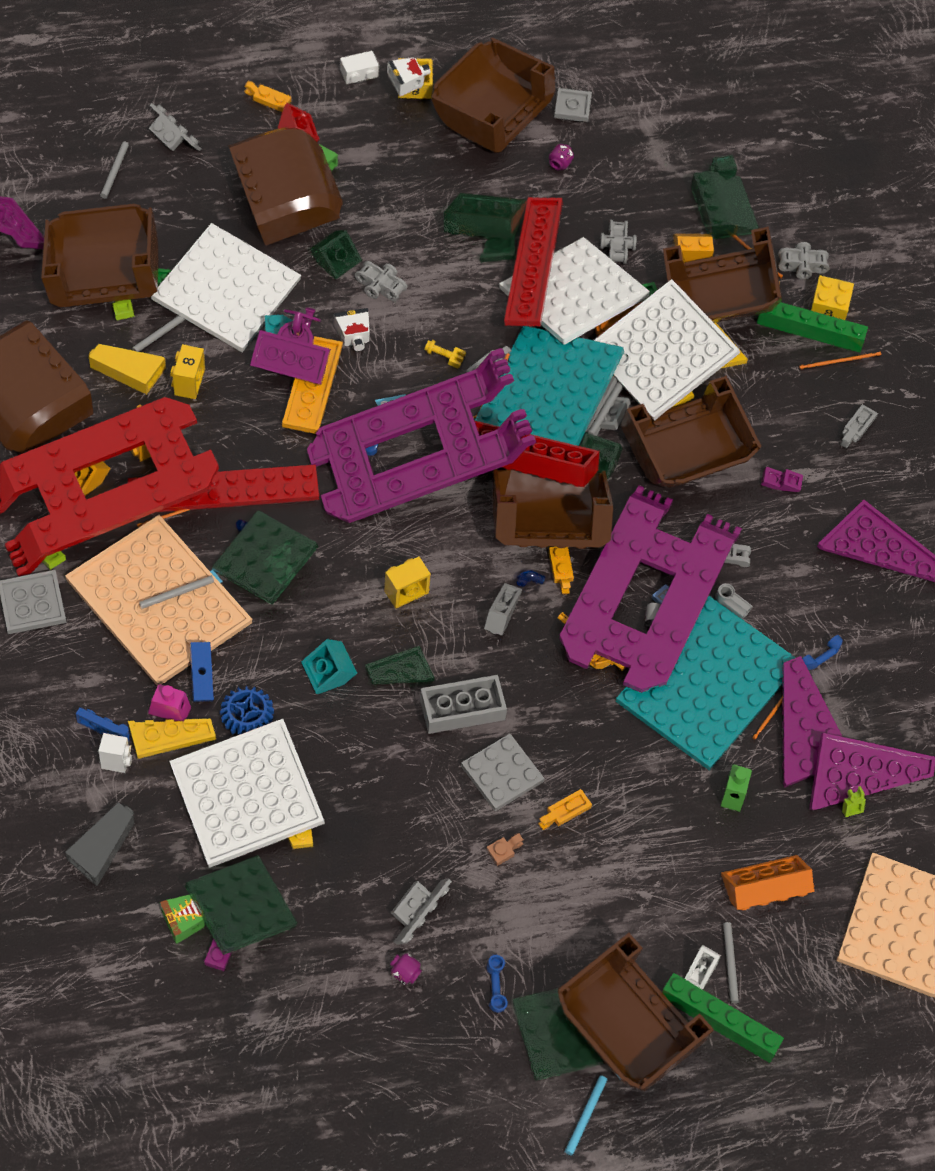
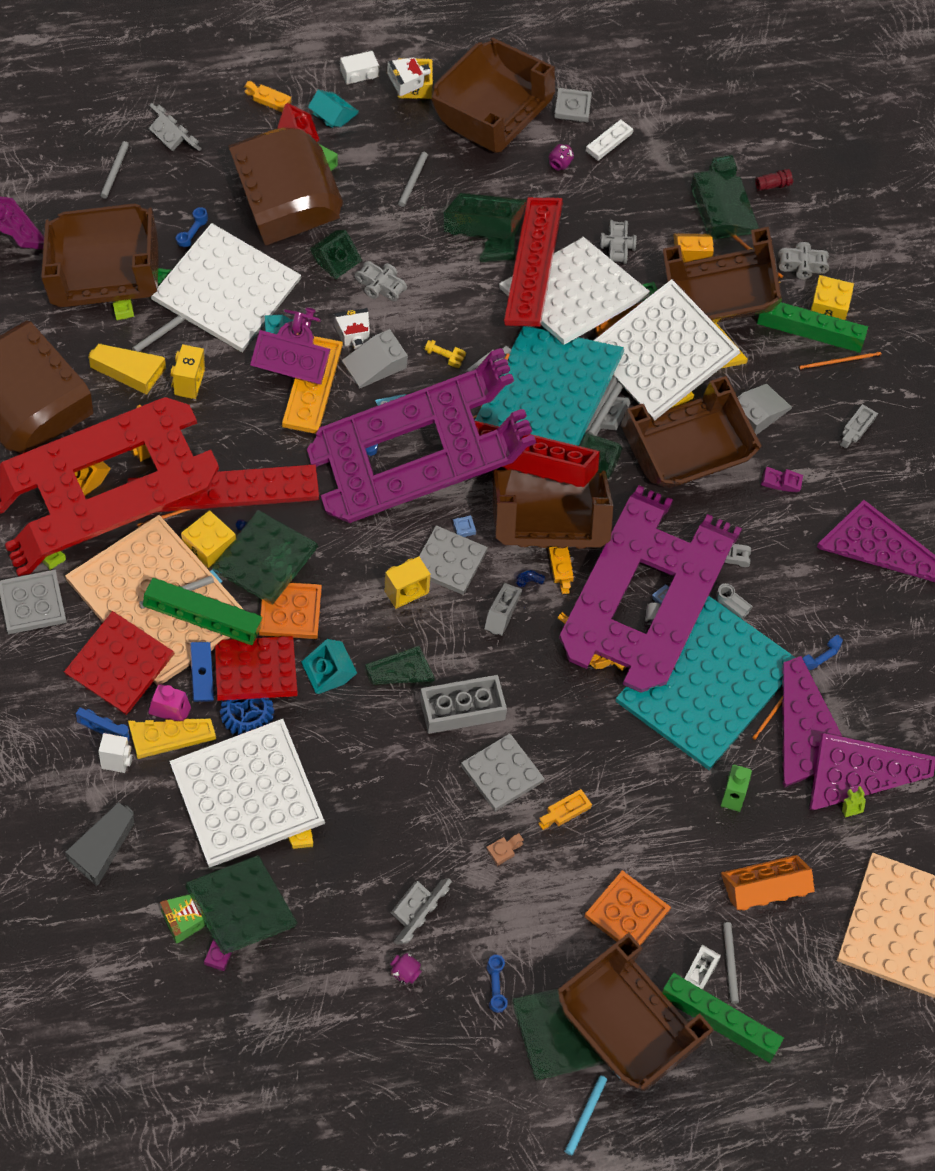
none -> red plate [64,611,175,716]
none -> green brick [143,578,263,646]
none -> blue bar [176,207,208,247]
none -> yellow brick [181,510,236,568]
none -> red plate [215,636,297,701]
none -> orange plate [259,581,322,639]
none -> teal slope [308,90,359,127]
none -> light grey slope [342,329,408,389]
none -> light grey bar [398,152,428,207]
none -> light grey plate [419,526,488,595]
none -> medium blue tile [453,516,476,537]
none -> orange plate [584,870,671,946]
none -> white plate [586,120,633,160]
none -> light grey slope [737,384,792,435]
none -> dark red axle [755,169,793,191]

